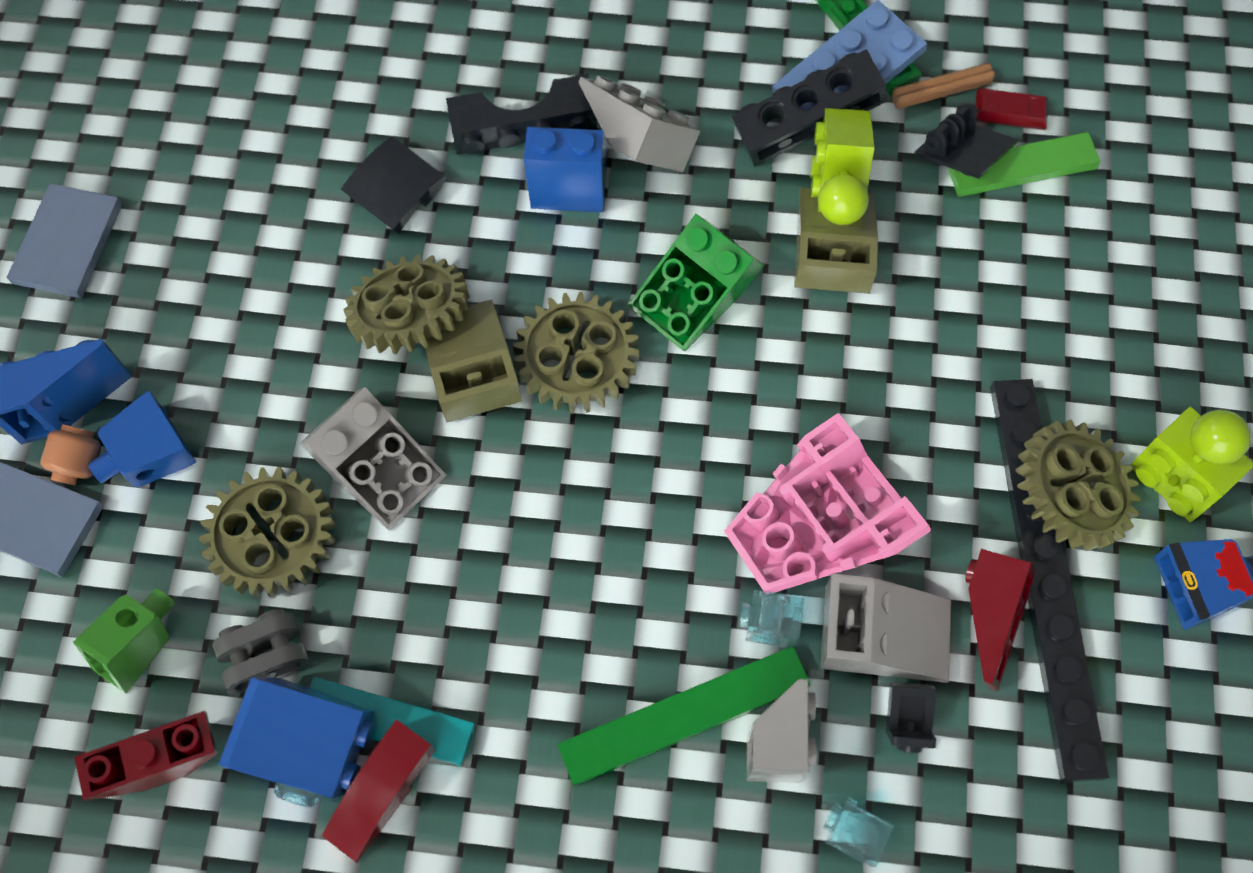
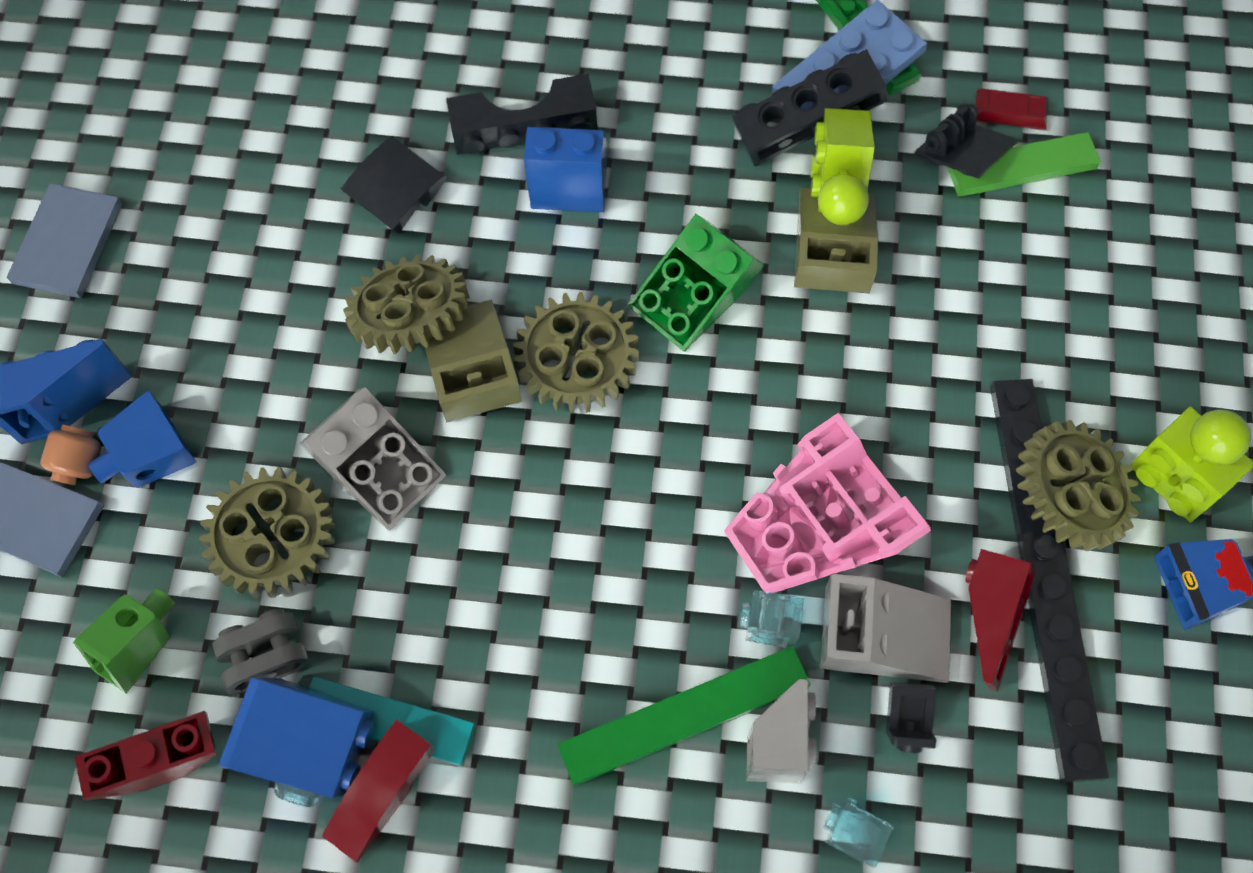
light grey slope [579,76,700,172] -> none
medium nougat axle [891,63,995,109] -> none

